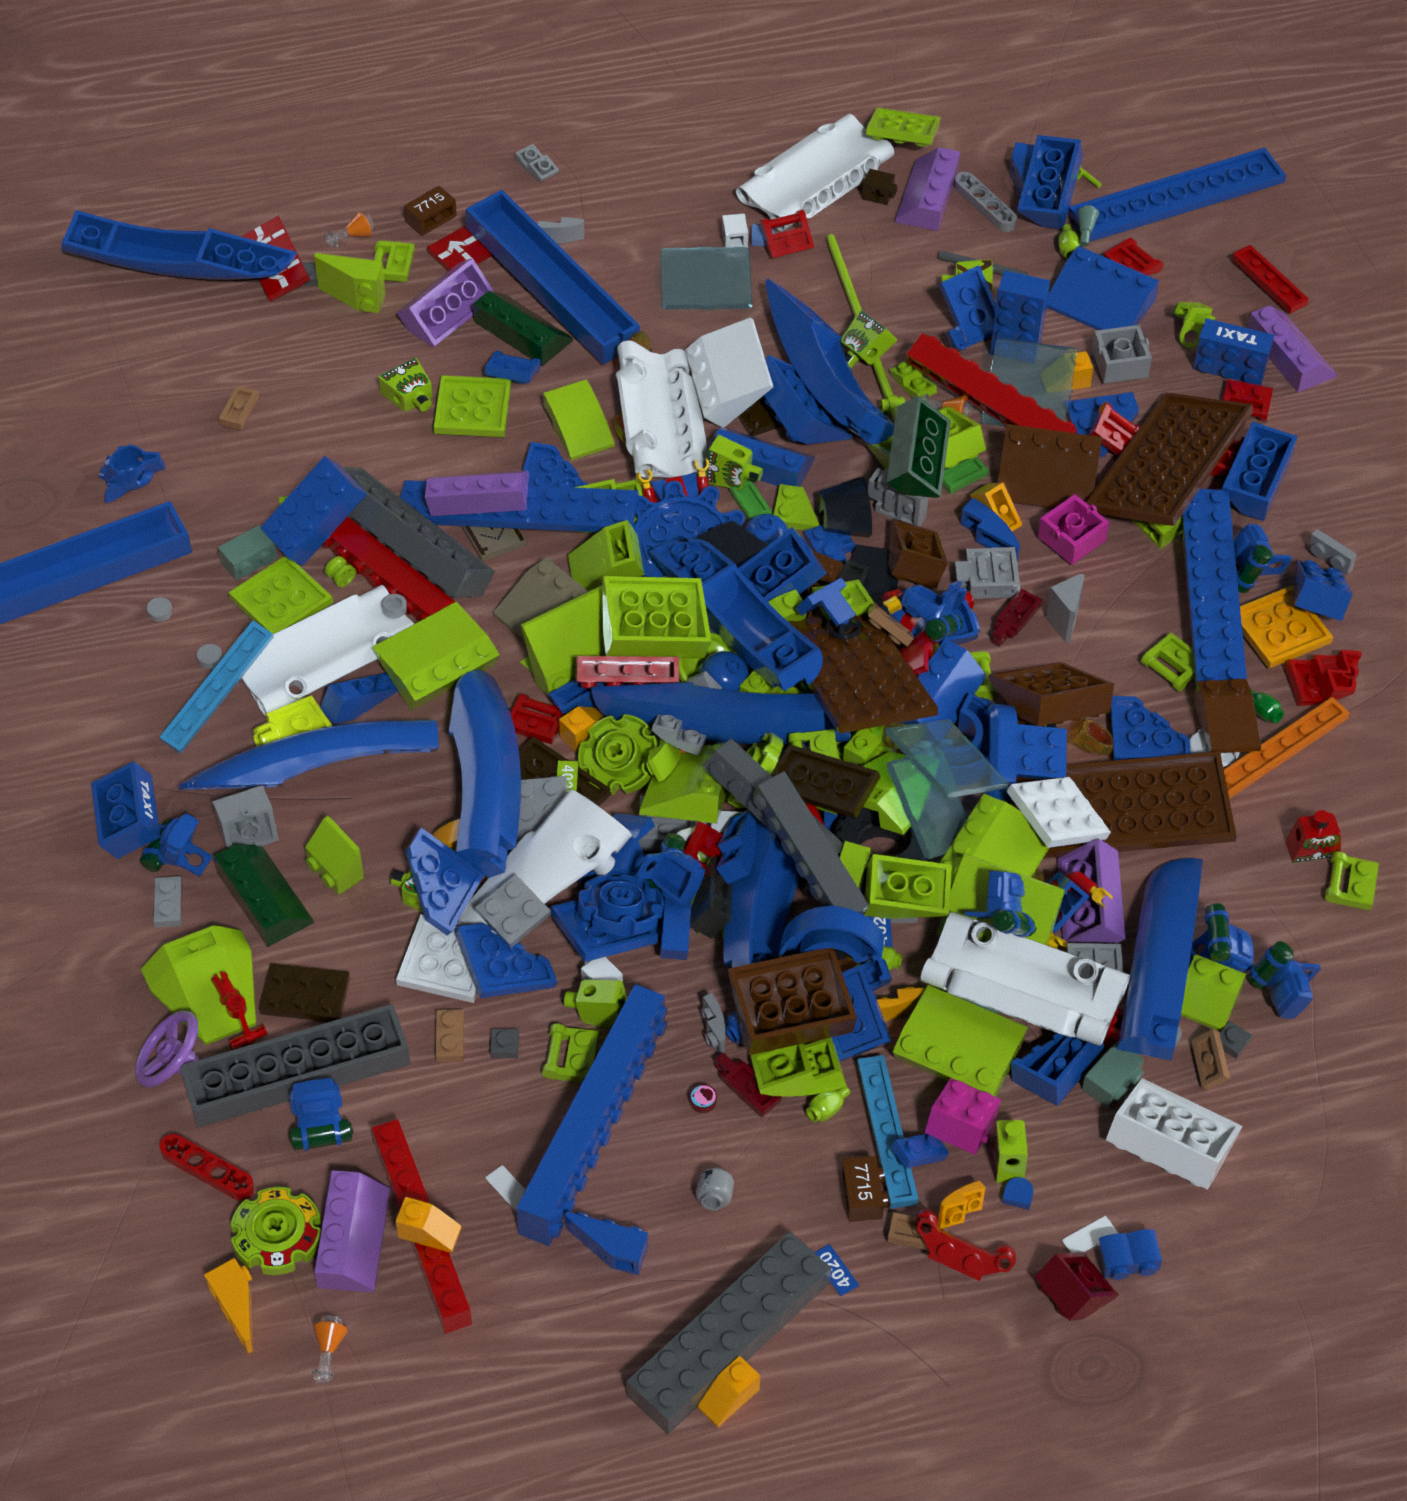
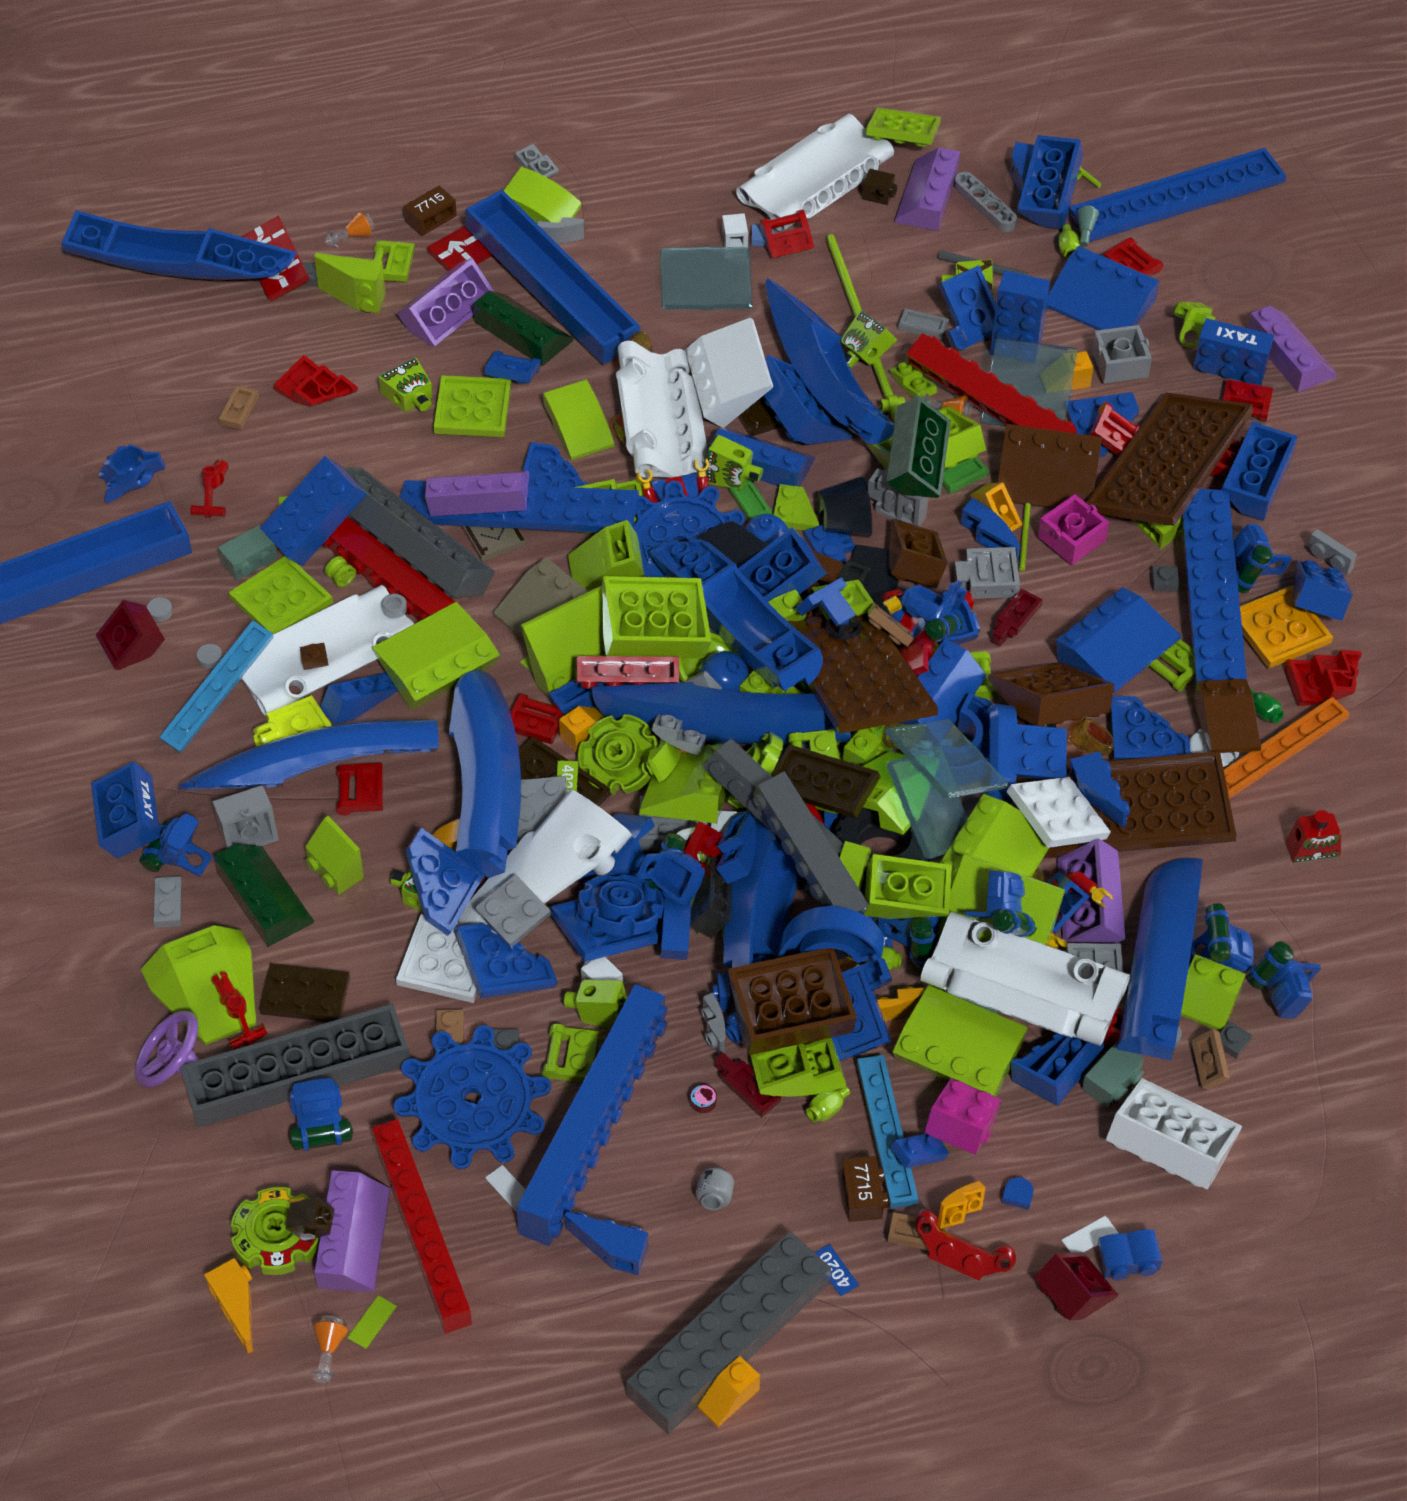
red beam [159,1134,254,1201] -> none
light orange slope [395,1197,462,1253] -> none
lime torso [992,1120,1028,1183] -> none
light grey slope [1046,574,1085,643] -> none
red plate [1232,244,1309,314] -> none
lime plate [1325,851,1379,911] -> none
none -> dark red slope [96,600,165,670]
none -> red pin [190,459,229,518]
none -> red slope [273,355,358,406]
none -> dark brown brick [285,1197,335,1241]
none -> reddish brown plate [300,643,329,670]
none -> red plate [336,763,383,816]
none -> lime sticker [347,1295,397,1349]
none -> blue plate [394,1025,551,1170]
none -> lime slope [504,166,582,224]
none -> blue plate [712,974,730,1011]
none -> piece [878,916,941,971]
none -> light grey tile [898,308,949,340]
none -> lime axle [1019,503,1031,571]
none -> blue slope [1056,587,1181,693]
none -> blue slope [1069,751,1130,827]
none -> dark grey plate [1152,566,1179,592]

